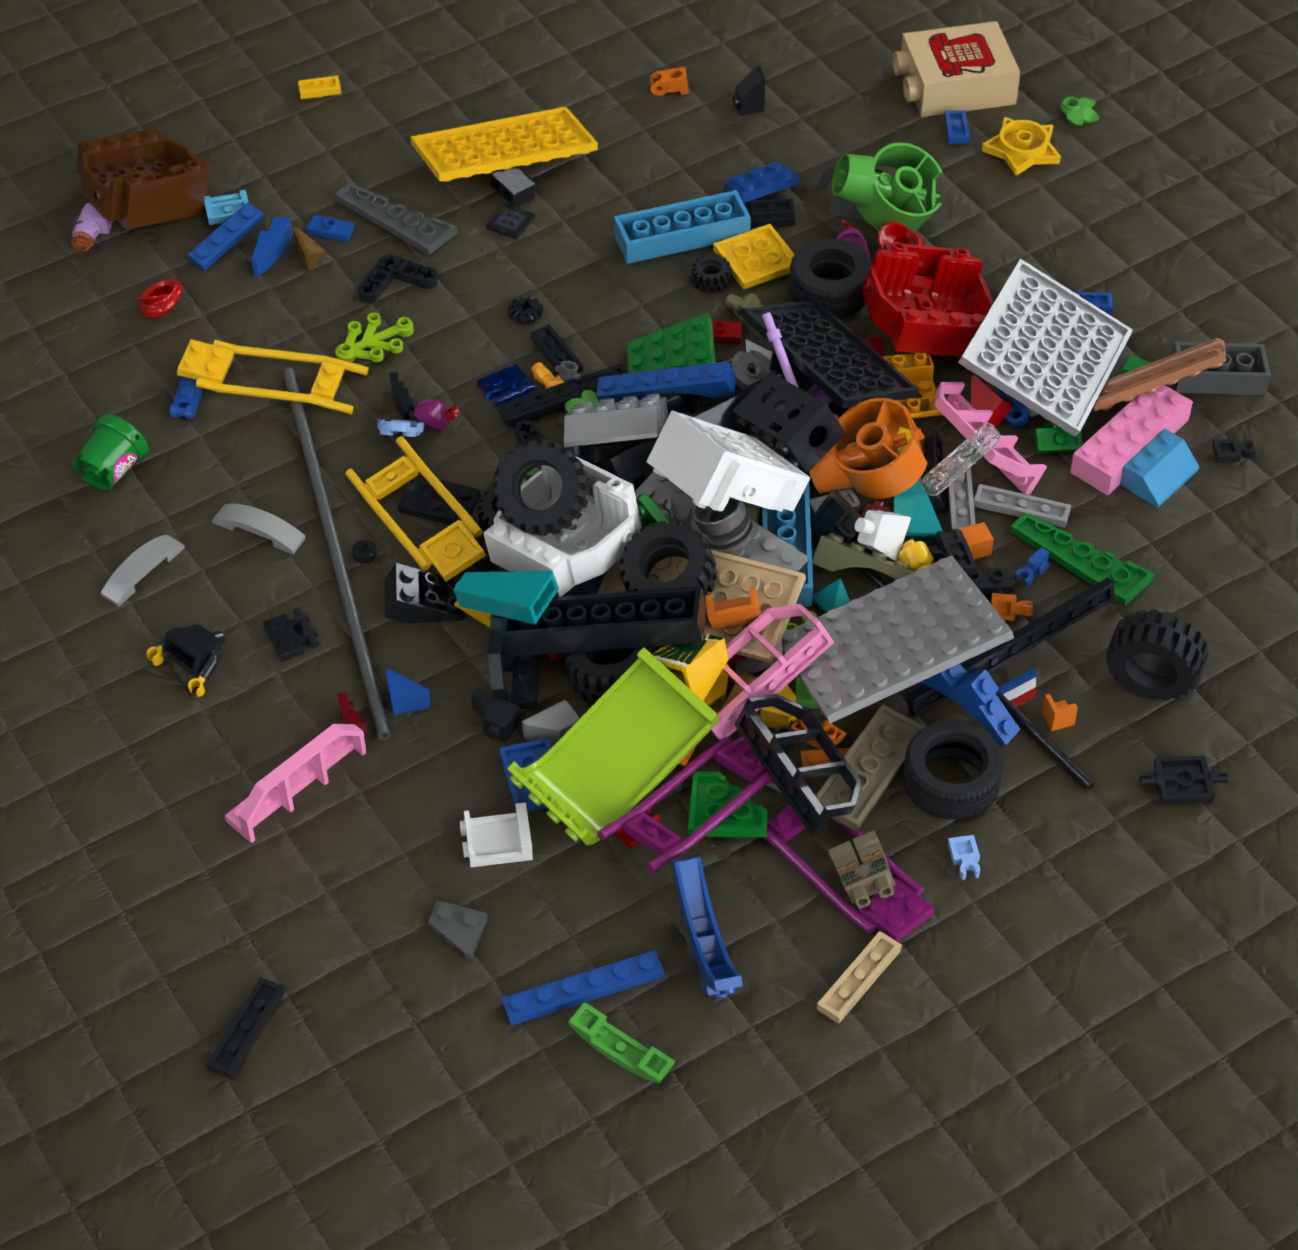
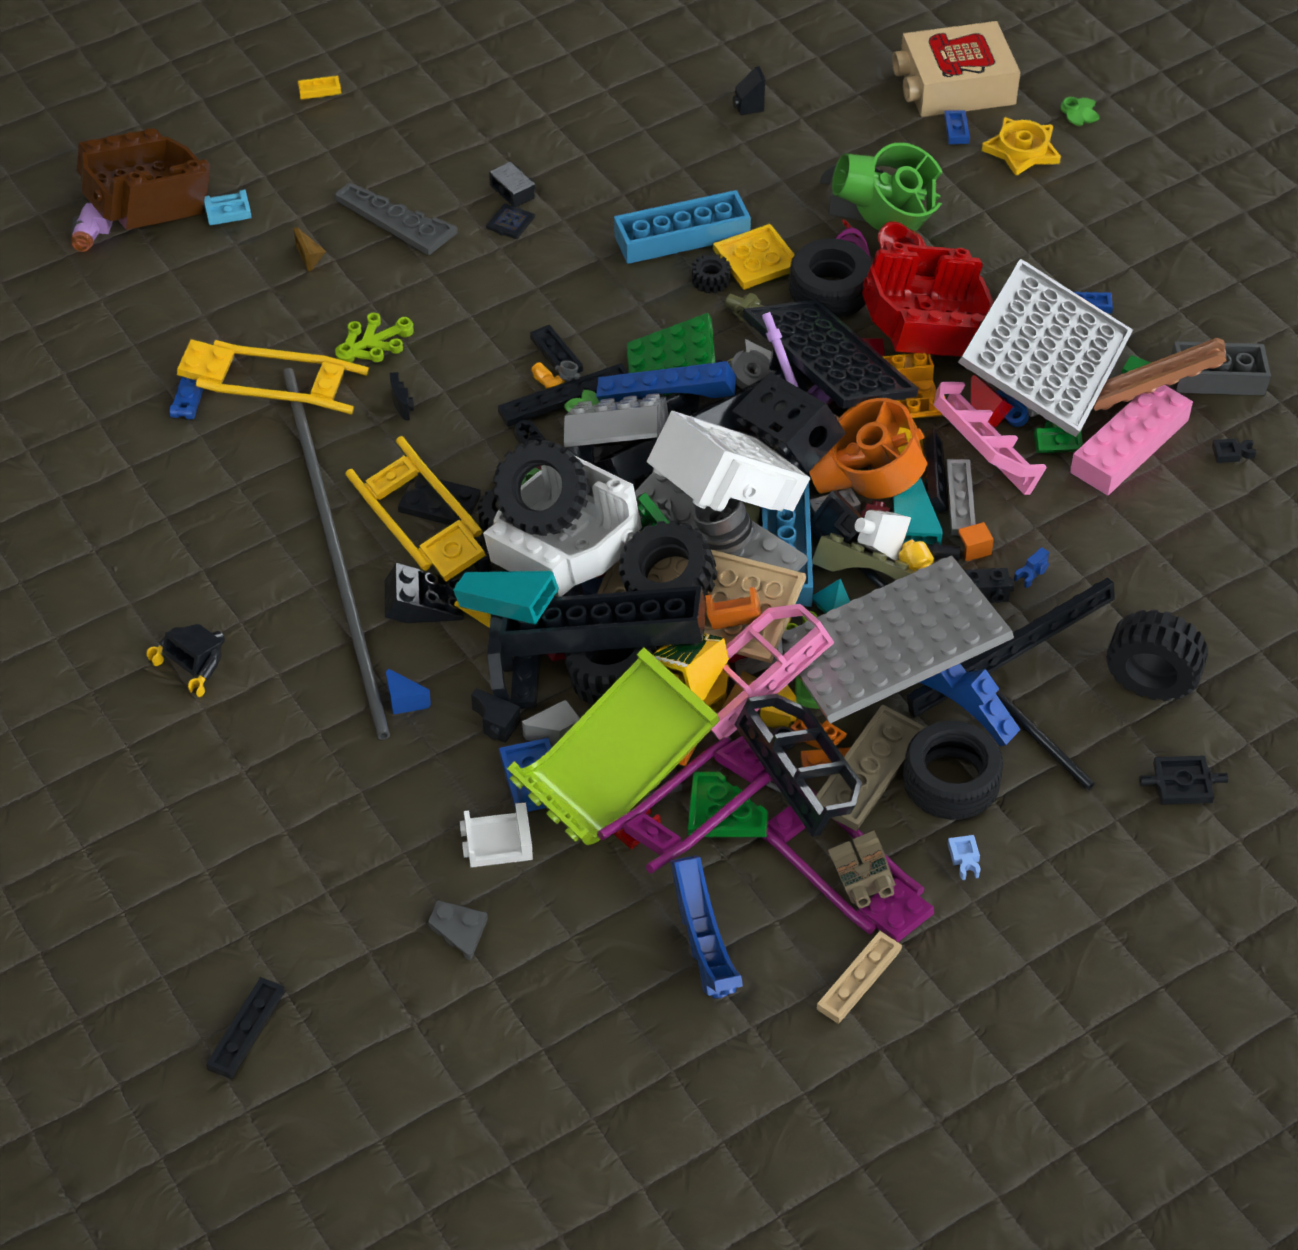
green piece [72,414,149,491] -> none
light grey slope [101,534,185,607] -> none
red piece [135,278,183,319] -> none
blue plate [188,202,264,271] -> none
light grey slope [212,504,306,555] -> none
bright pink plate [225,724,366,843] -> none
blue slope [252,217,293,276] -> none
black plate [263,607,320,662] -> none
blue plate [306,215,355,242] -> none
dark red slope [337,692,367,735] -> none
black tile [352,540,377,564] -> none
black beam [358,255,438,303] -> none
light blue plate [377,419,424,437] -> none
yellow plate [411,107,598,182] -> none
magenta piece [413,399,458,430] -> none
clear blue plate [477,364,536,407] -> none
blue plate [501,950,664,1026] -> none
black gear [508,296,543,324] -> none
bright green slope [568,1002,675,1083] -> none
orange leg [649,67,689,96] -> none
red plate [712,321,742,343] -> none
blue plate [723,162,800,203] -> none
black plate [750,198,796,228] -> none
clear plate [921,424,1000,496] -> none
black plate [936,530,978,575] -> none
light grey plate [974,484,1071,528] -> none
orange plate [991,593,1033,621] -> none
sticker [998,668,1036,707] -> none
green wing [1010,513,1154,607] -> none
orange panel [1041,694,1078,731] -> none
dark azure slope [1120,428,1199,508] -> none

